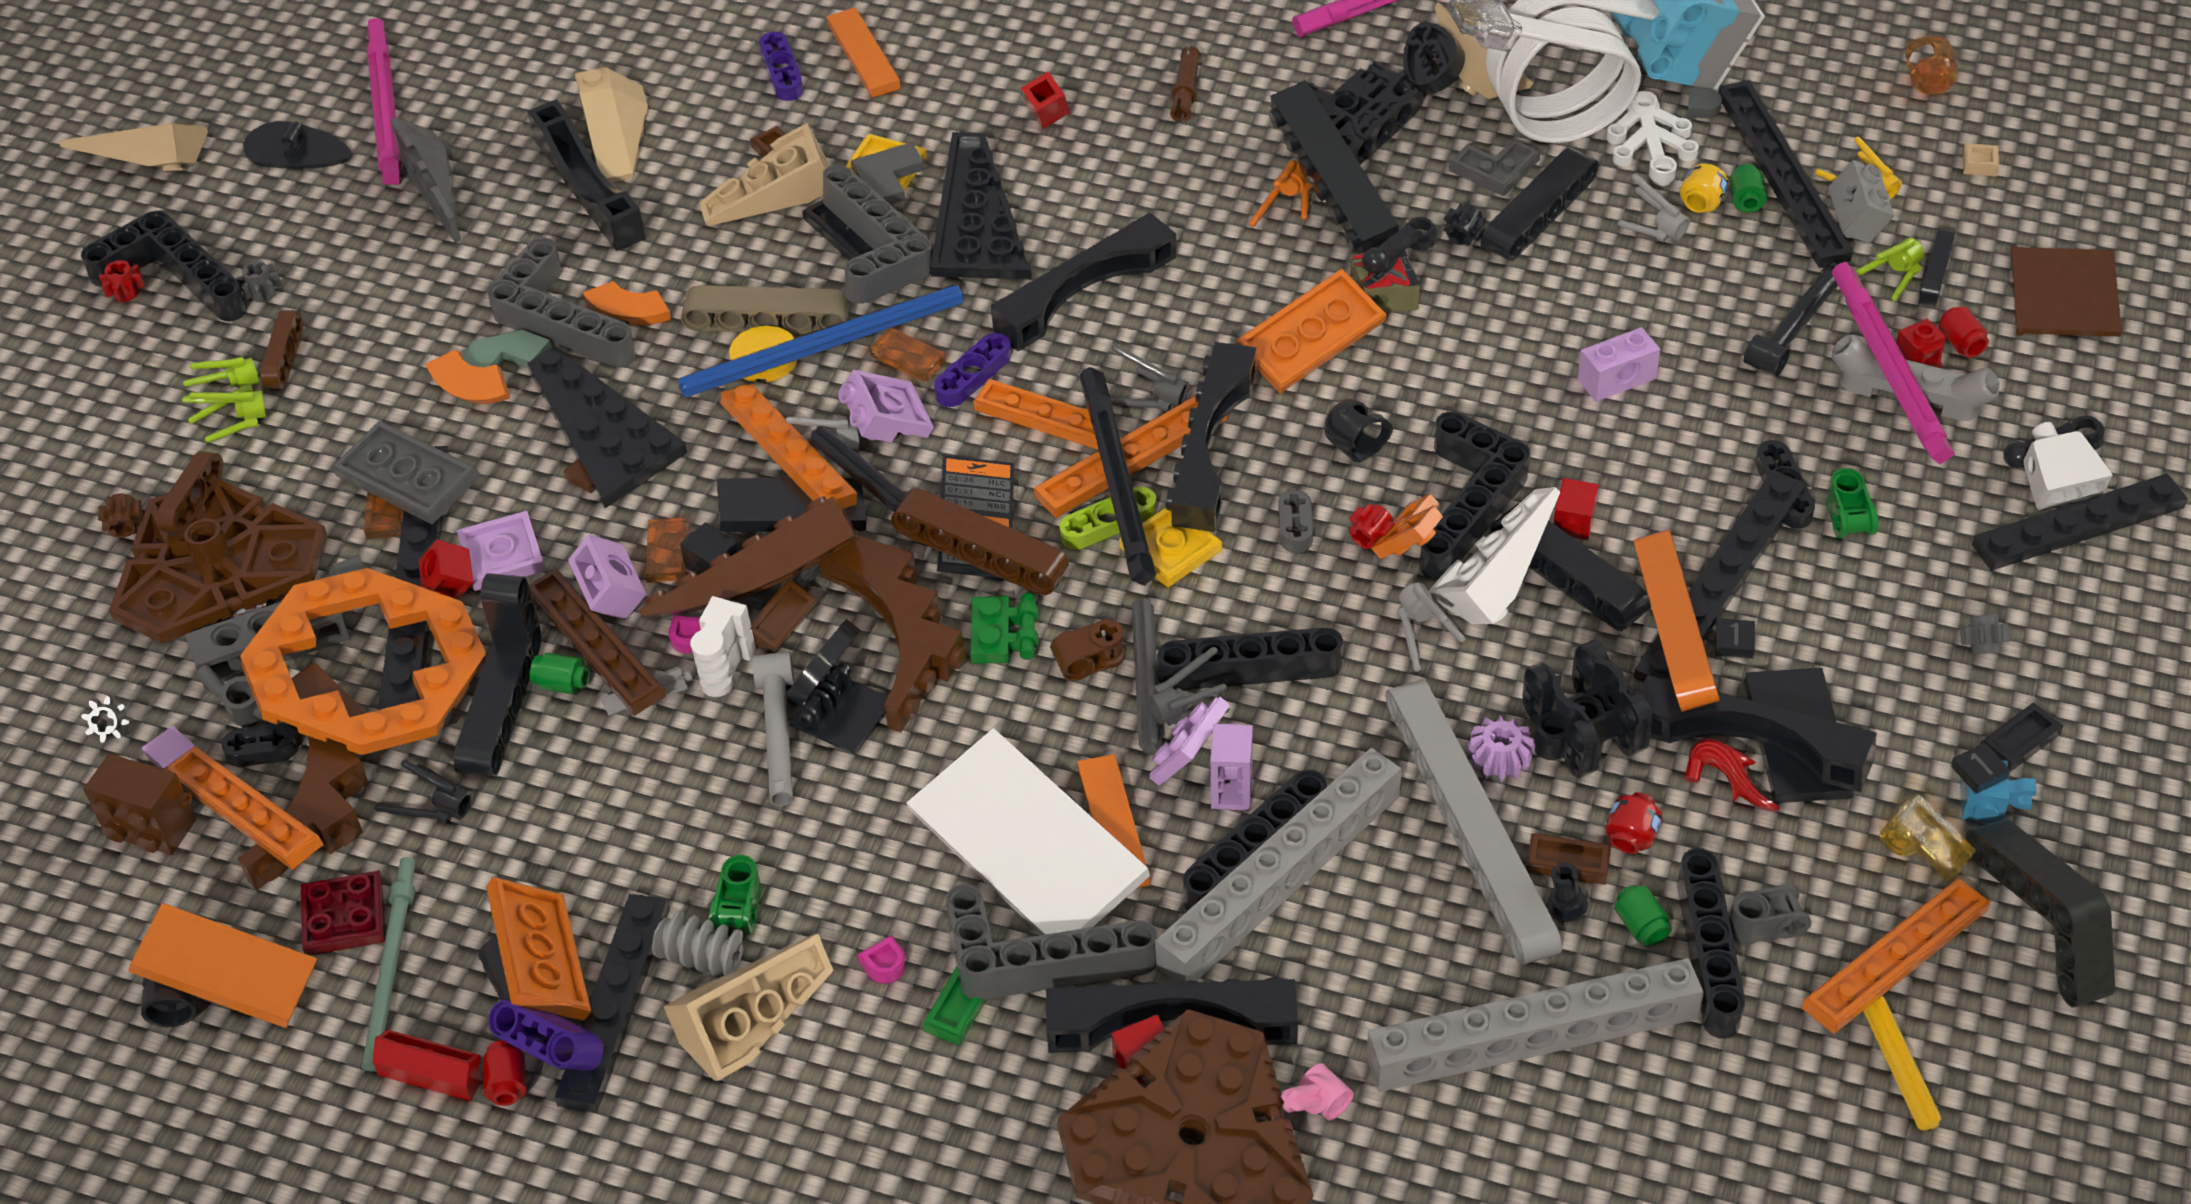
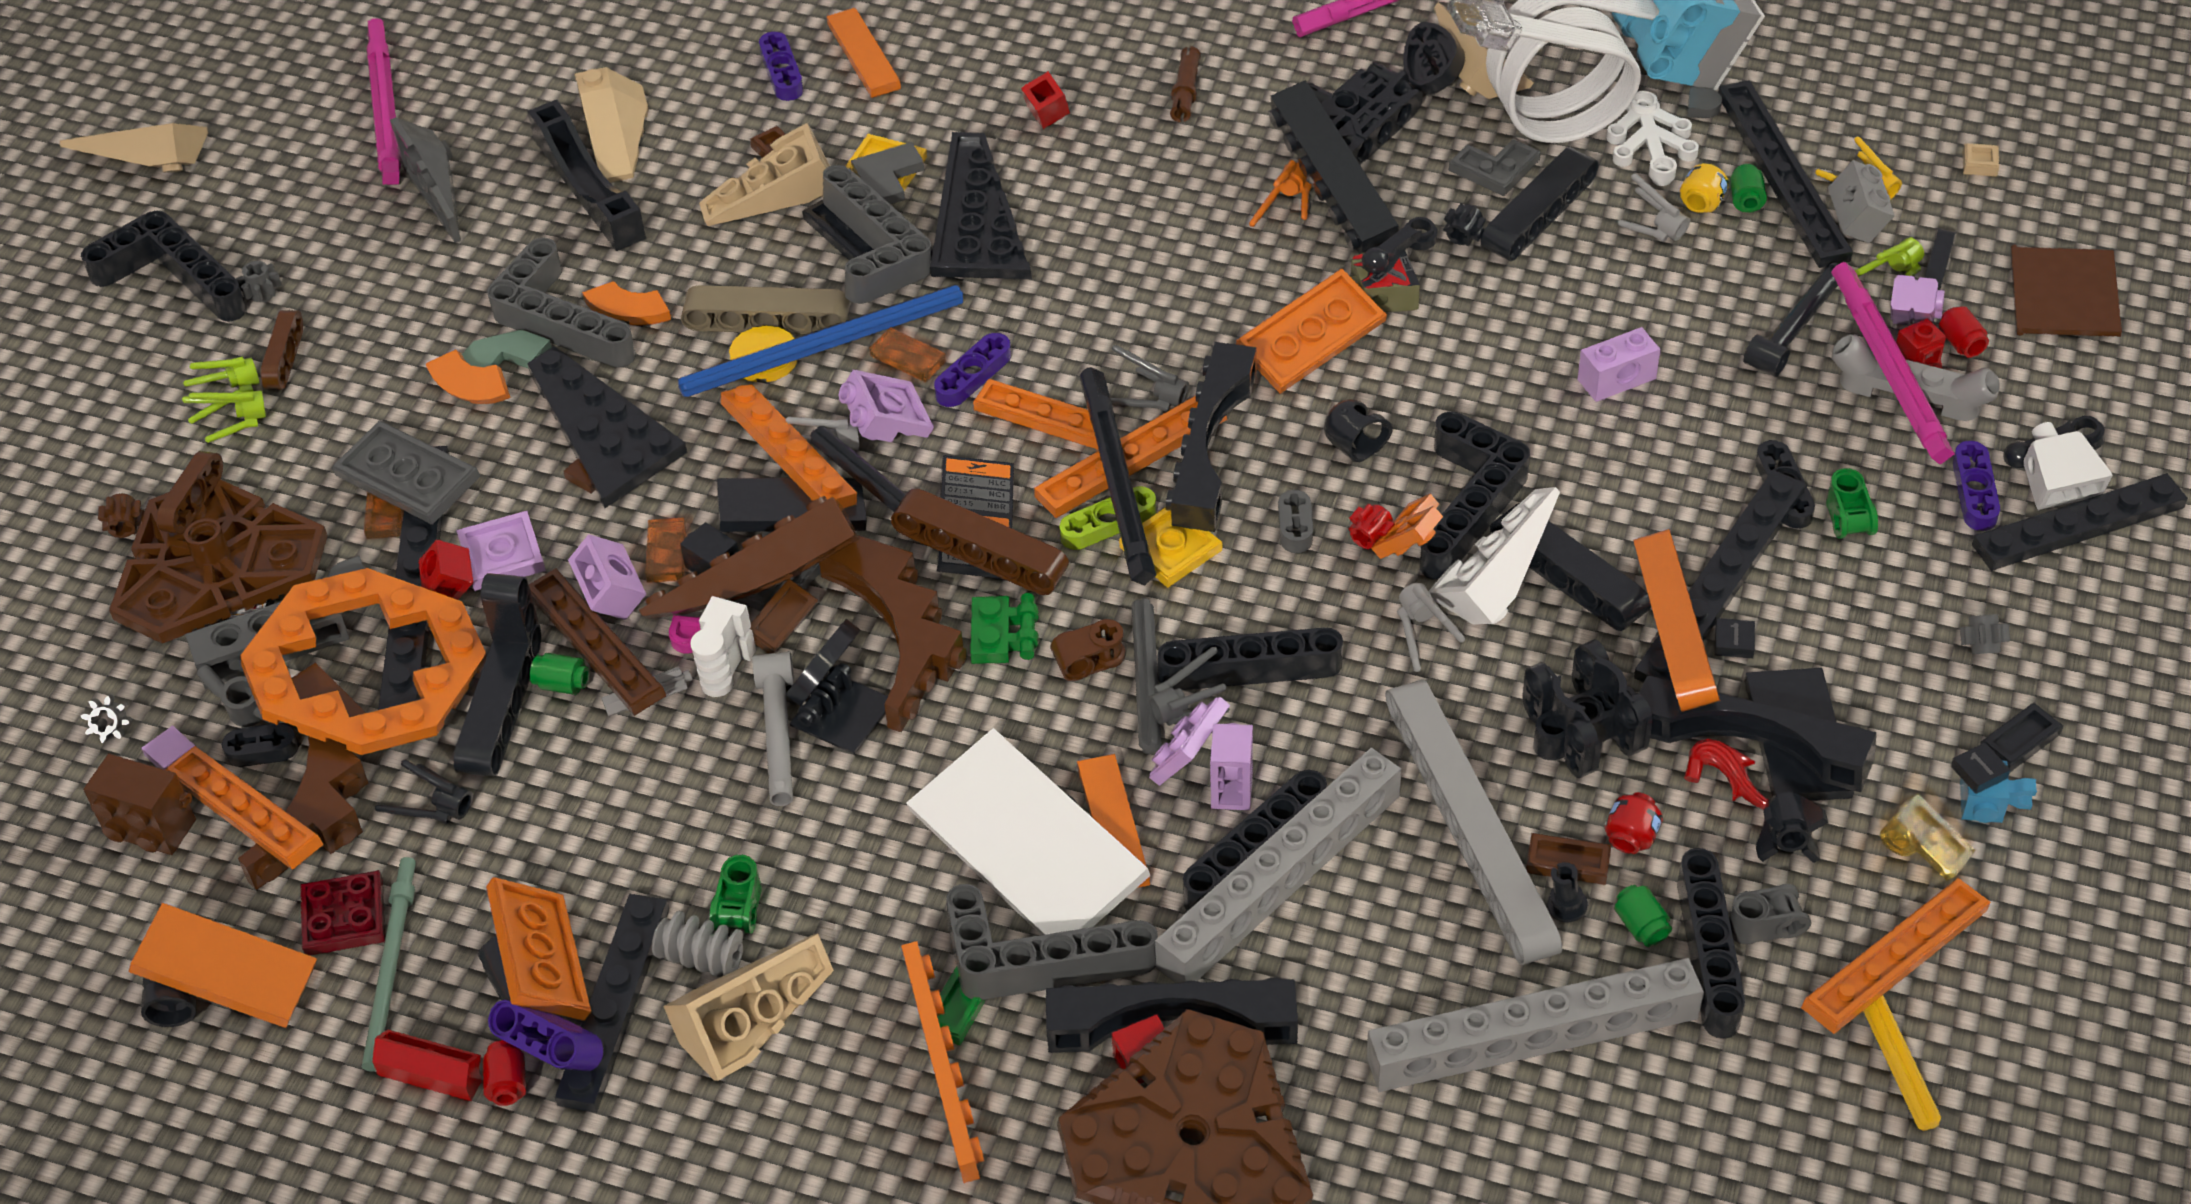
red gear [99,260,145,302] -> none
black shield [243,121,352,169] -> none
dark pink tile [857,935,906,984] -> none
black arch [991,212,1176,352] -> none
bright pink axle [1281,1063,1354,1120] -> none
lavender gear [1467,715,1535,783] -> none
red brick [1553,478,1599,540] -> none
clear orange helmet [1905,36,1958,96] -> none
pearl dark grey beam [1965,818,2115,1008] -> none
none -> orange plate [901,941,984,1183]
none -> black brick [1755,792,1828,863]
none -> lavender brick [1891,275,1945,325]
none -> dark purple beam [1952,441,2000,531]

